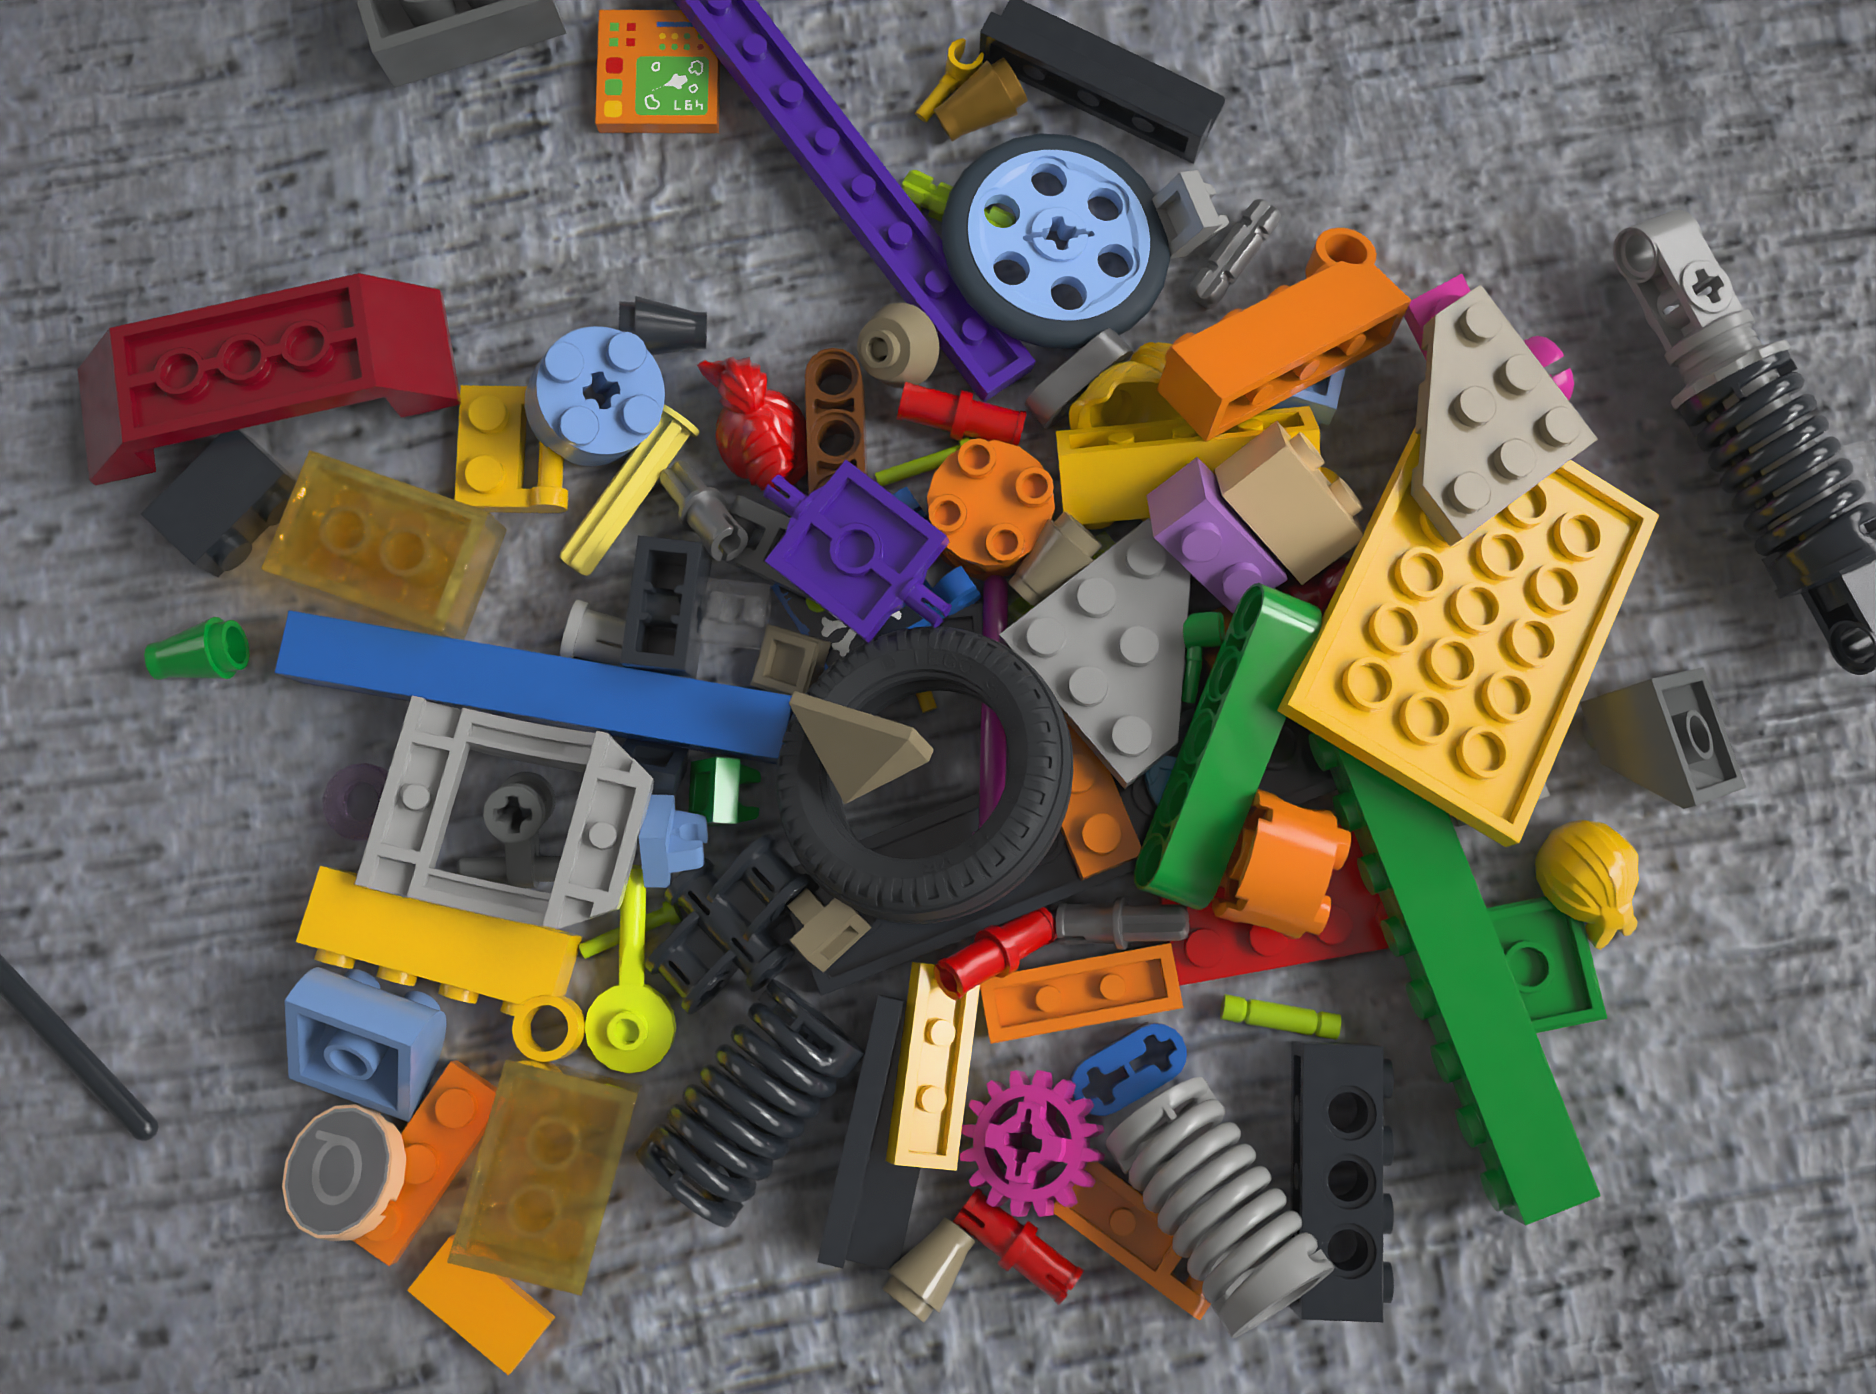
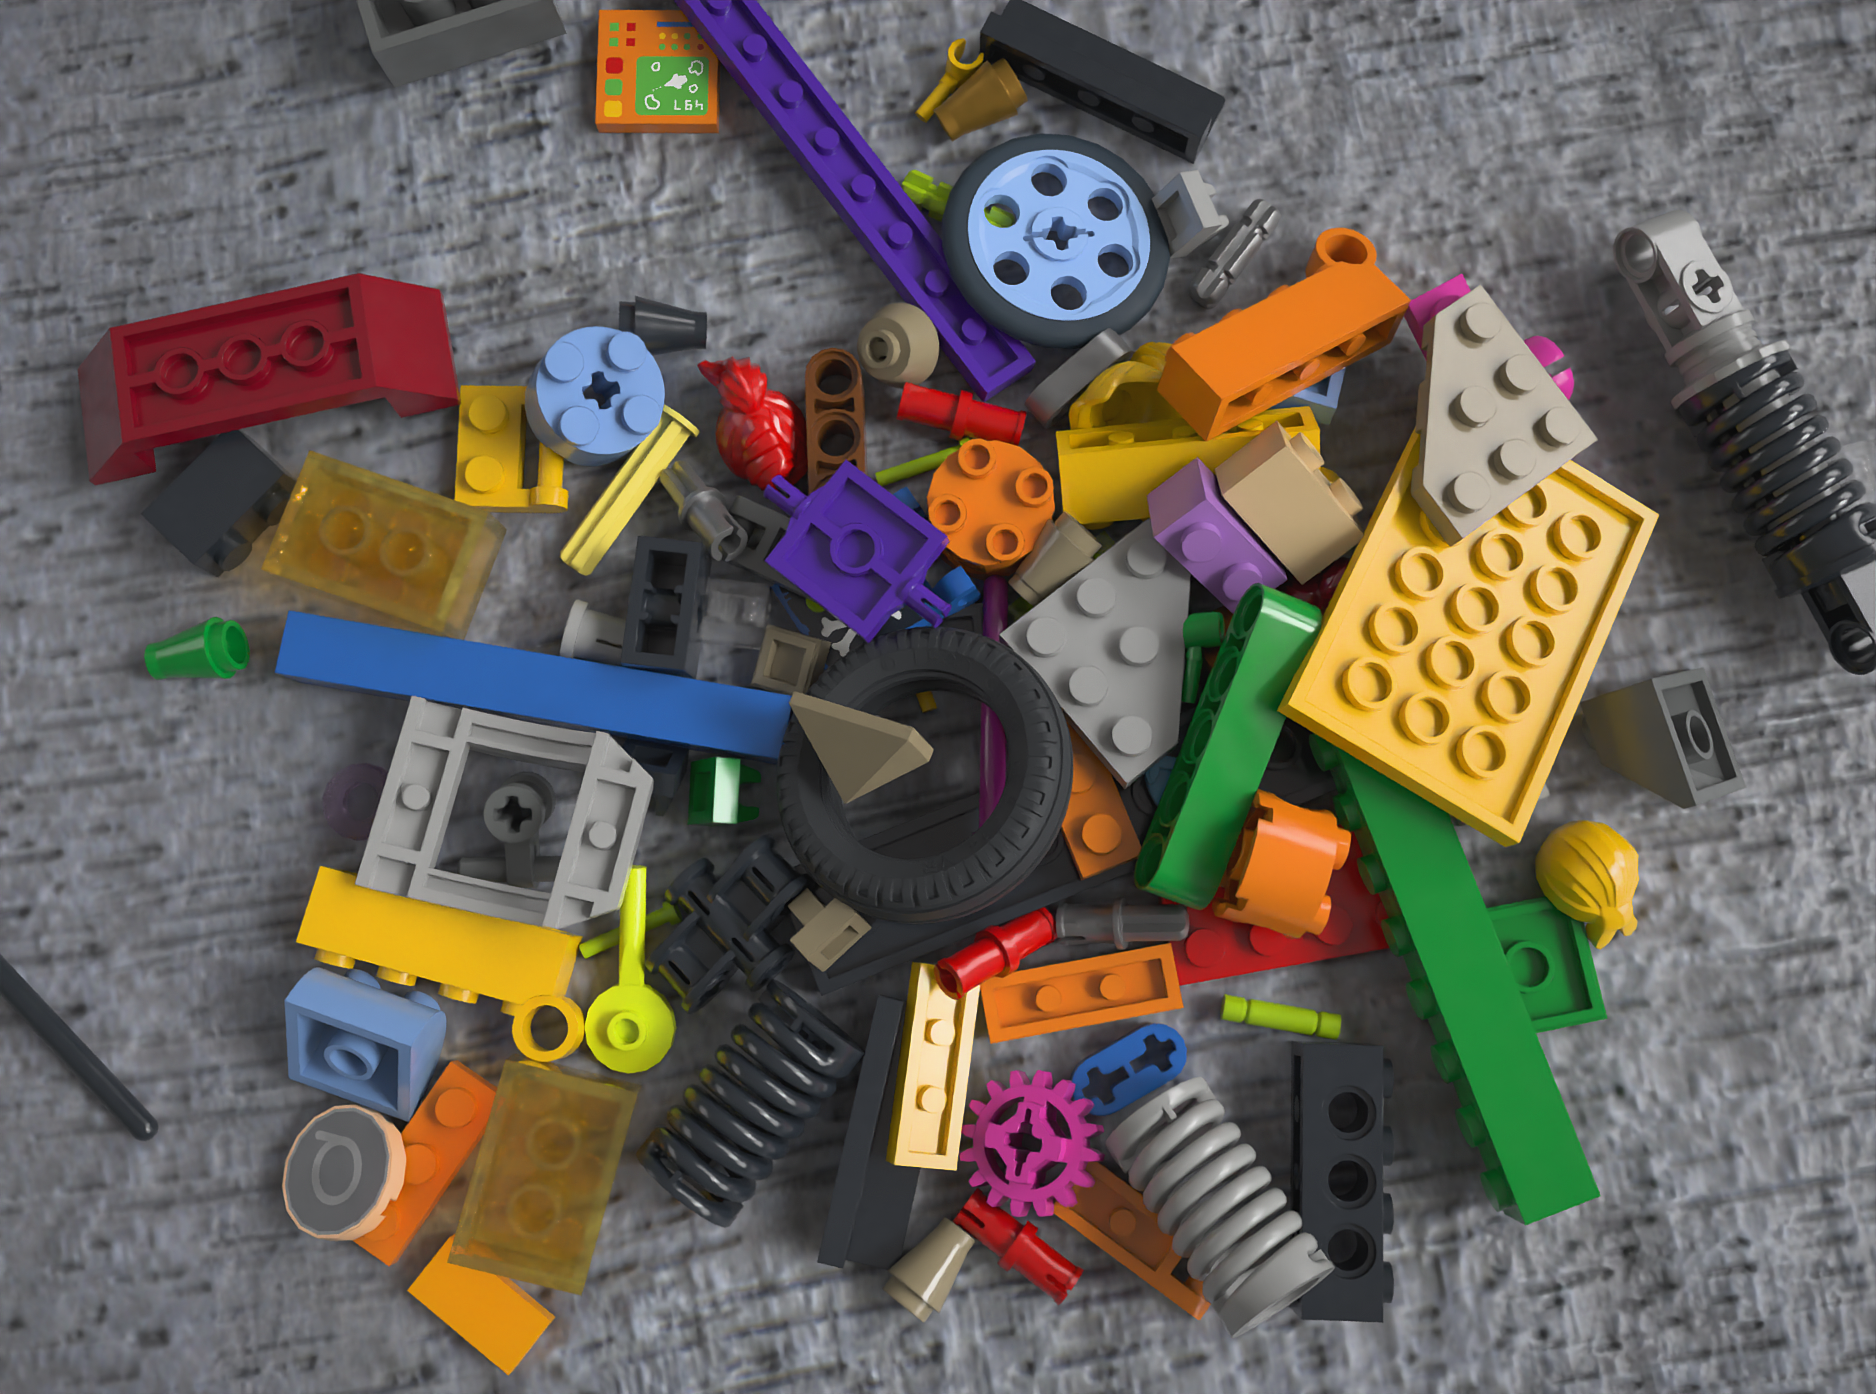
medium blue tile [639,795,708,888] -> none

